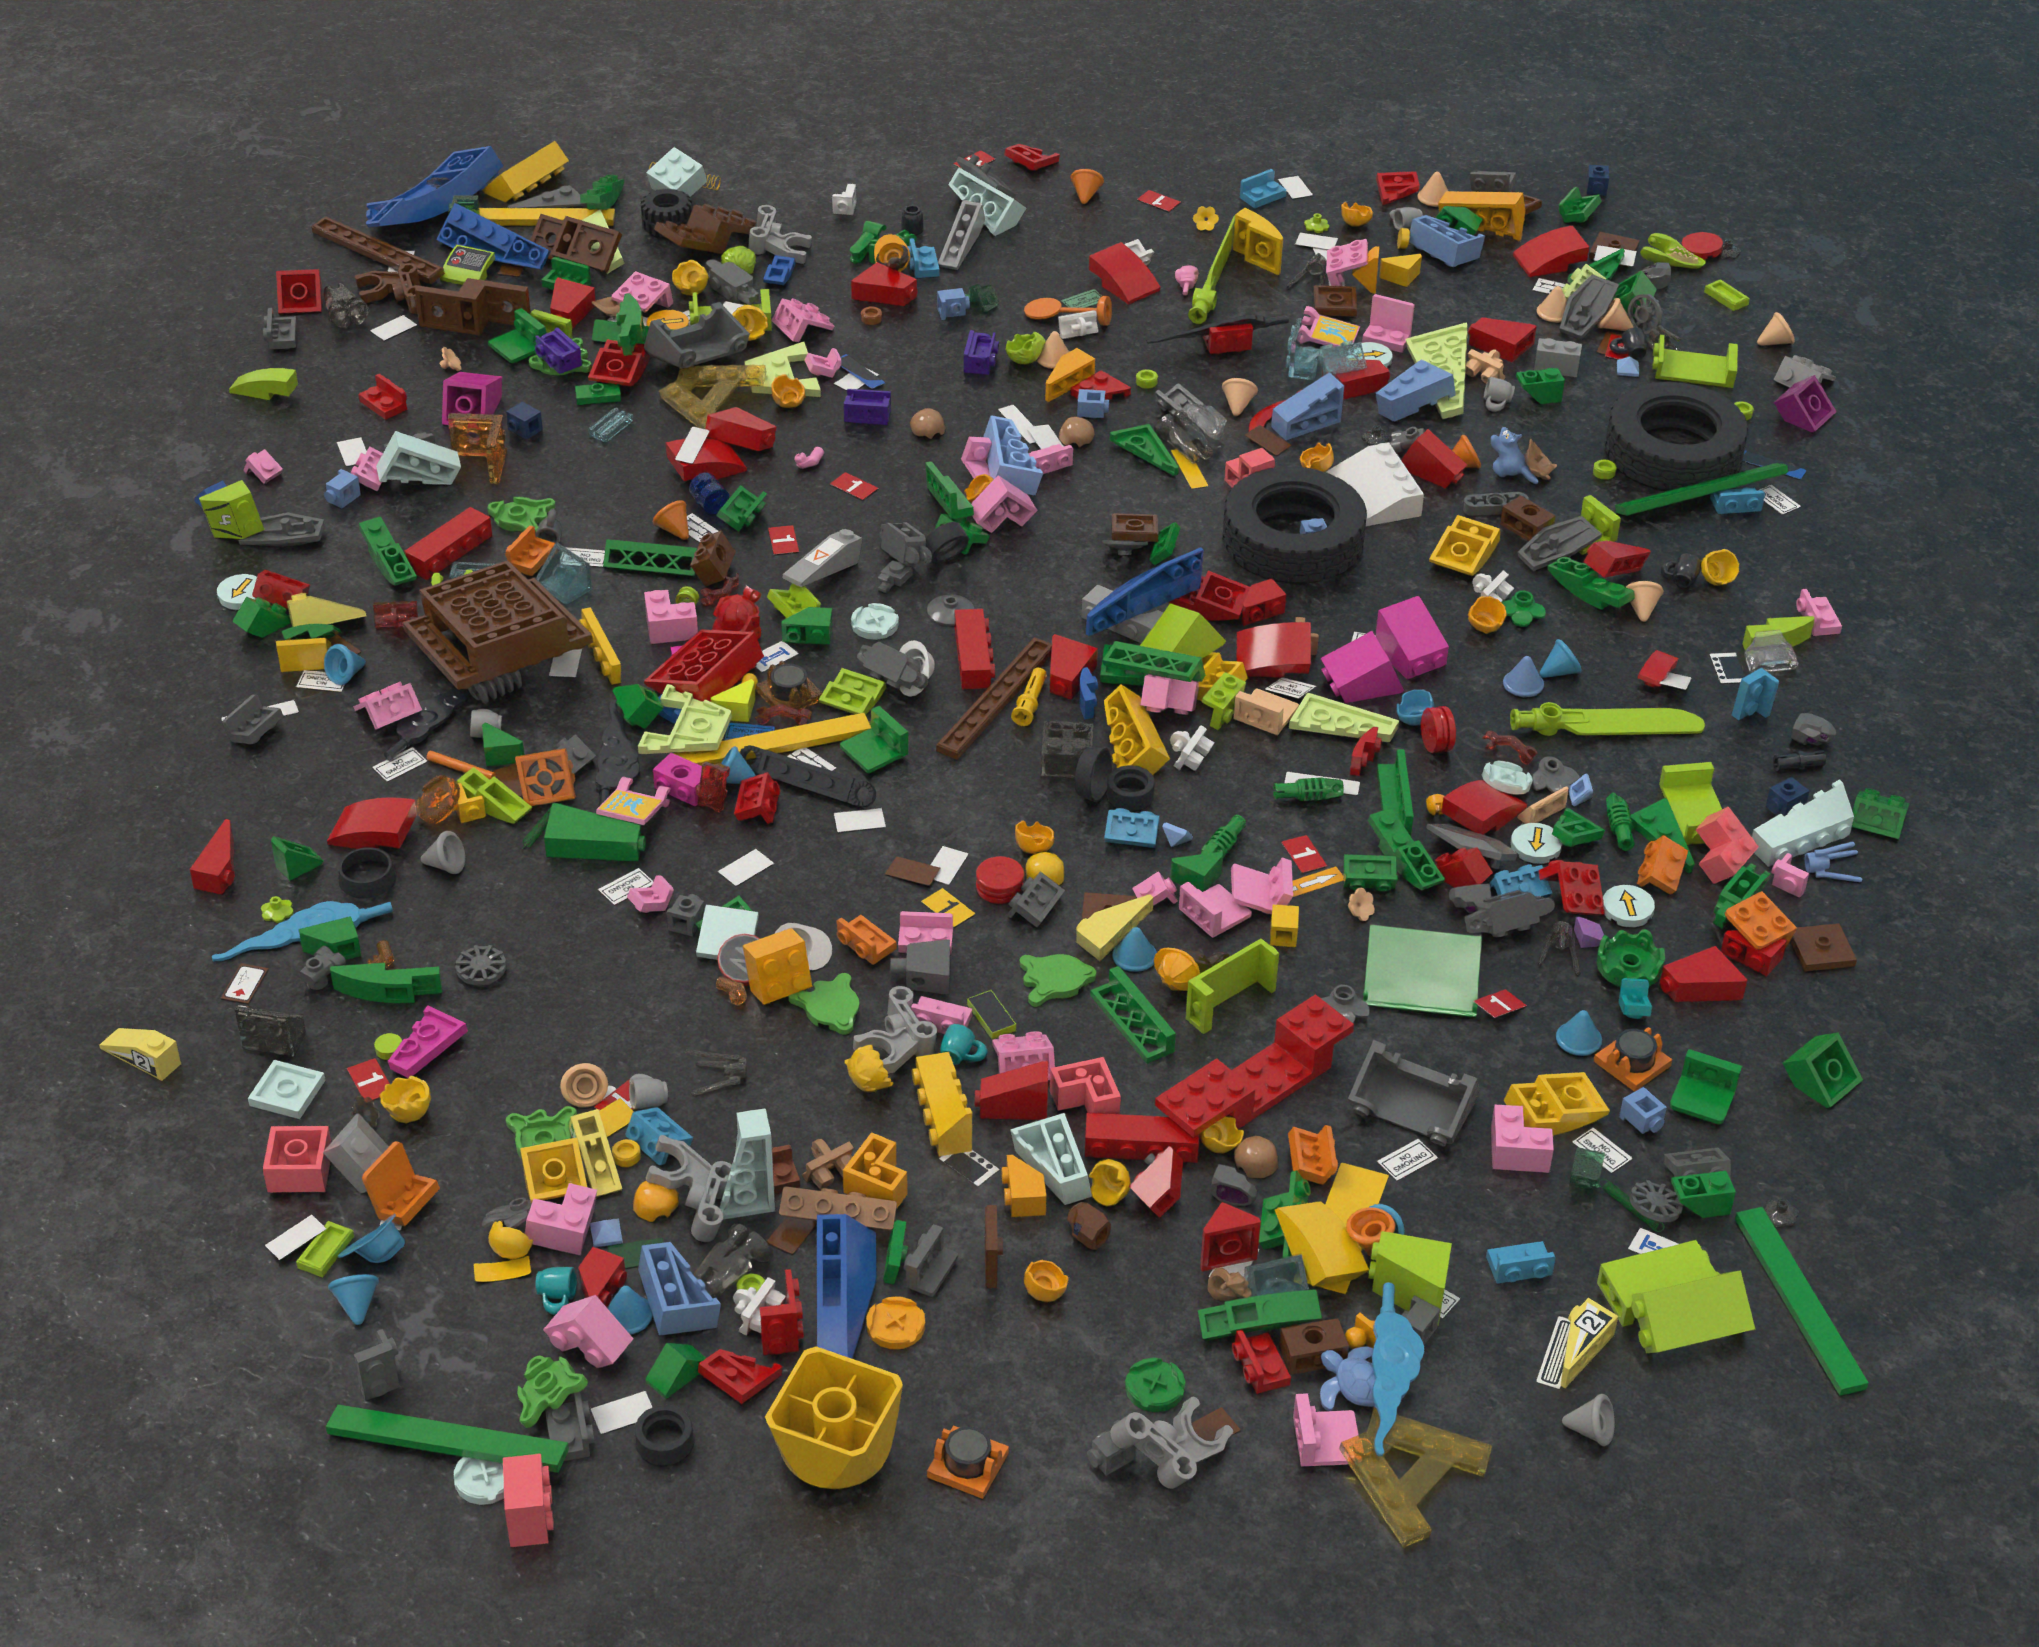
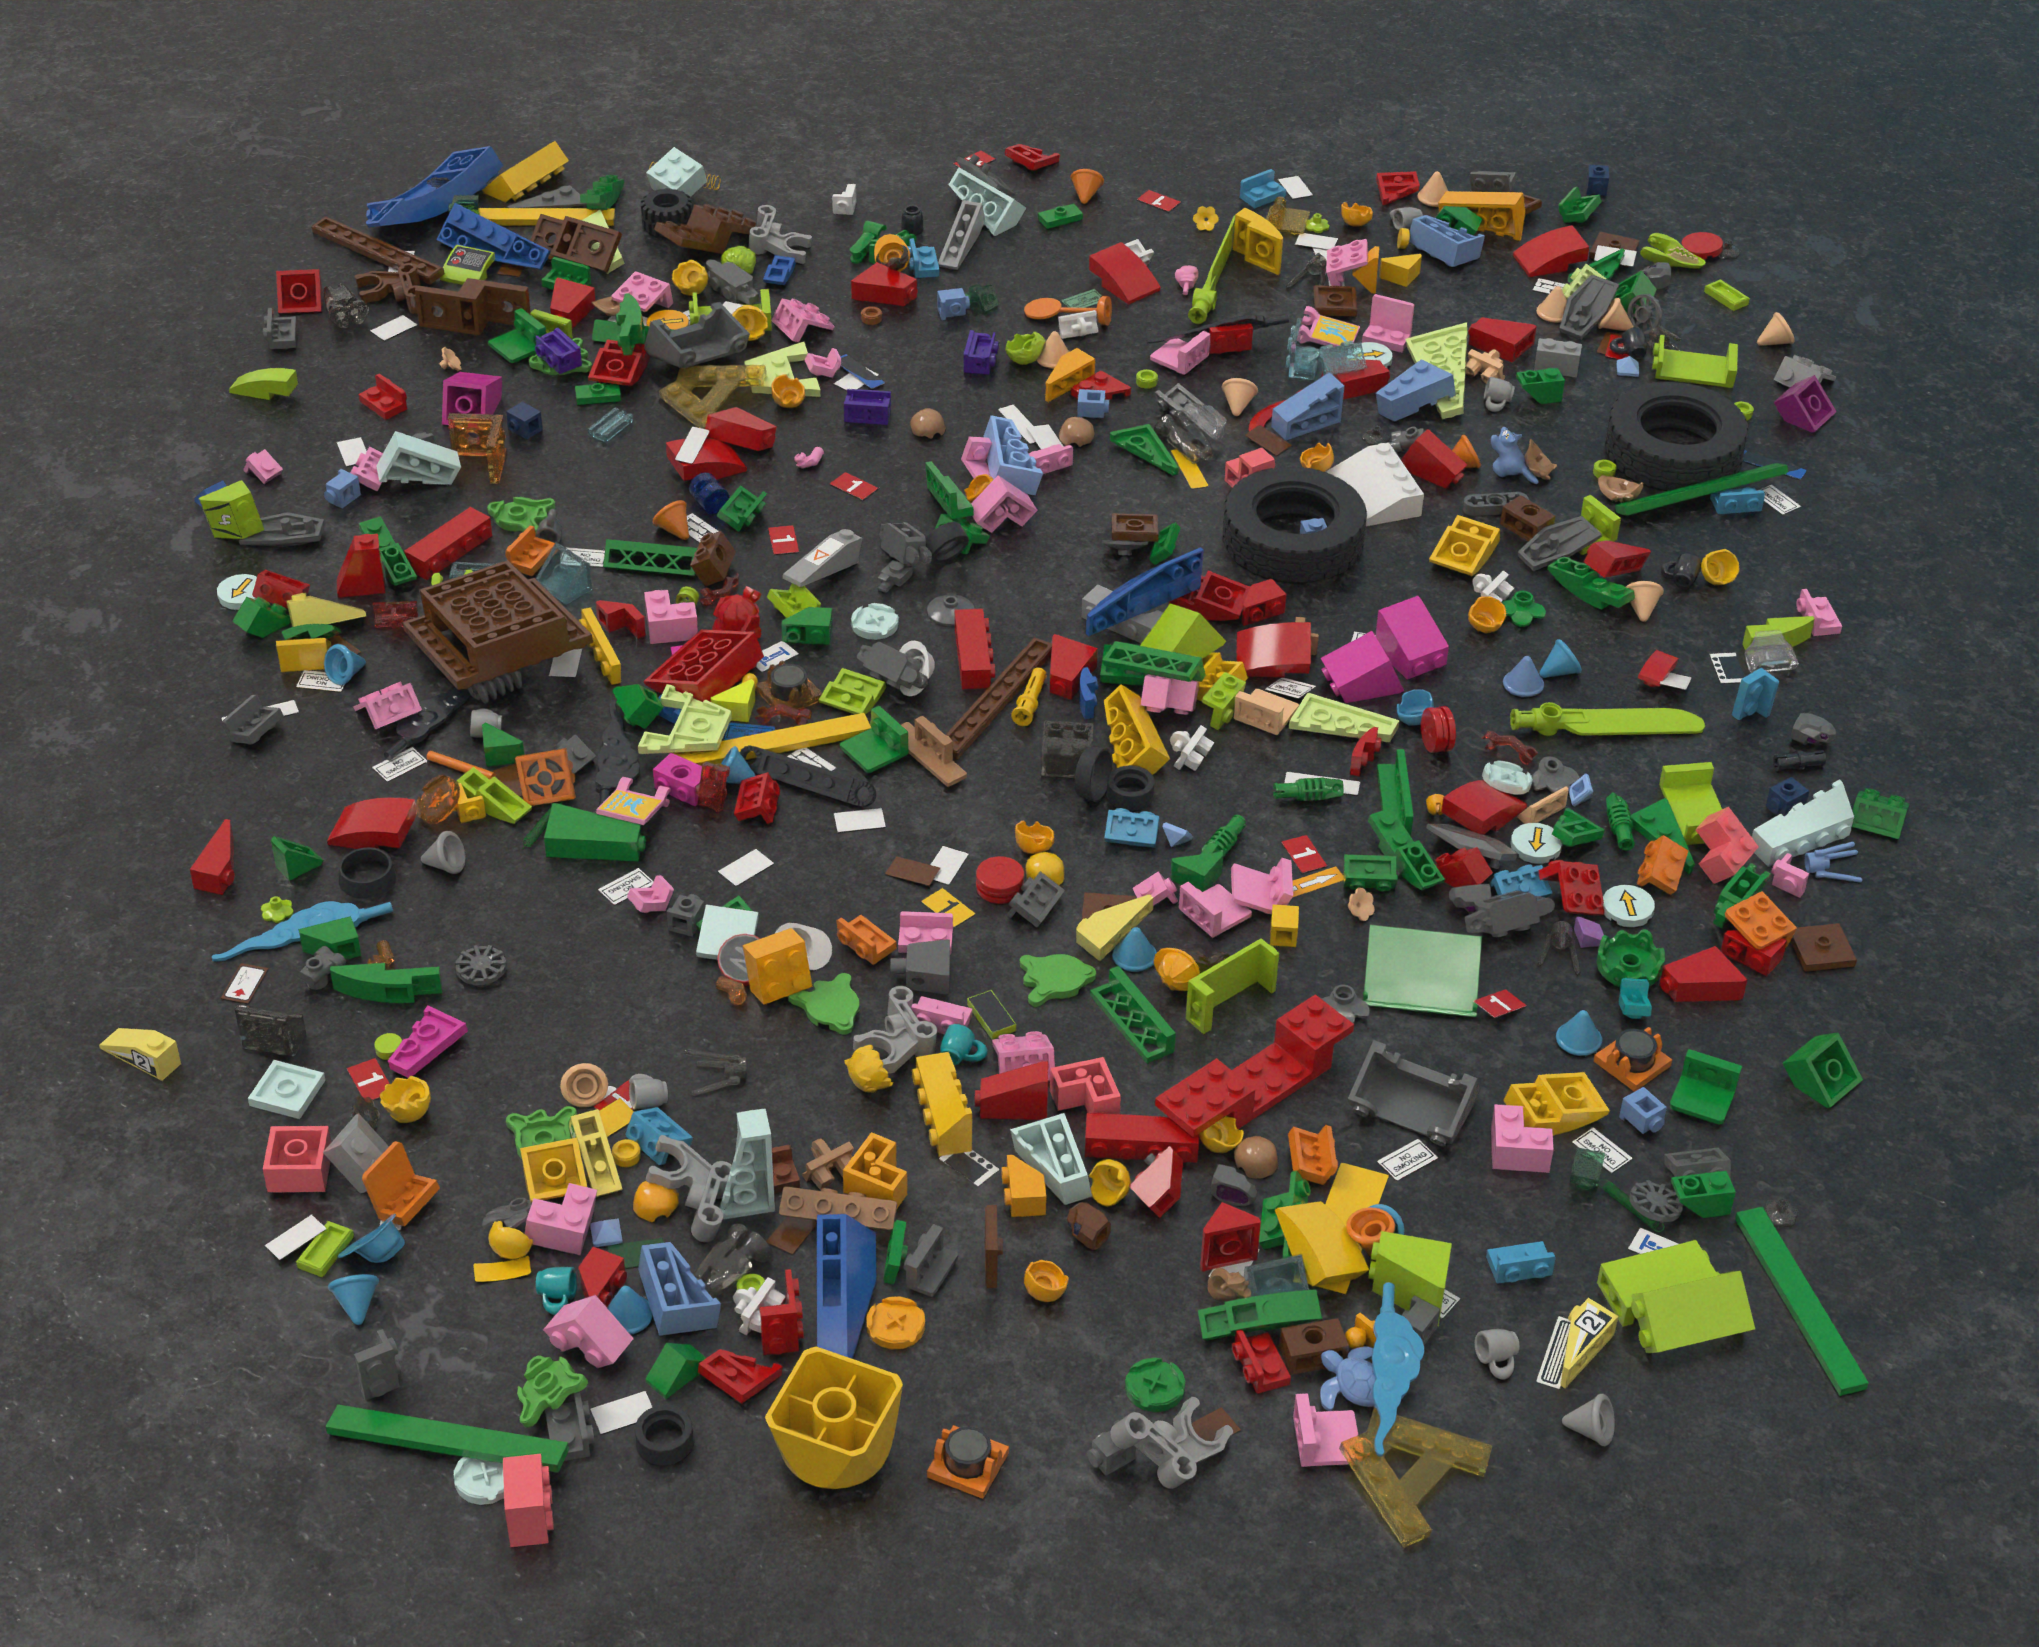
none -> red slope [337,534,385,598]
none -> red slope [596,600,646,639]
none -> medium nougat bracket [901,716,967,787]
none -> green plate [1038,204,1083,229]
none -> bright pink bracket [1150,331,1210,375]
none -> clear yellow hinge [1266,196,1310,234]
none -> light grey piece [1475,1329,1519,1379]
none -> medium nougat hat [1598,475,1643,503]

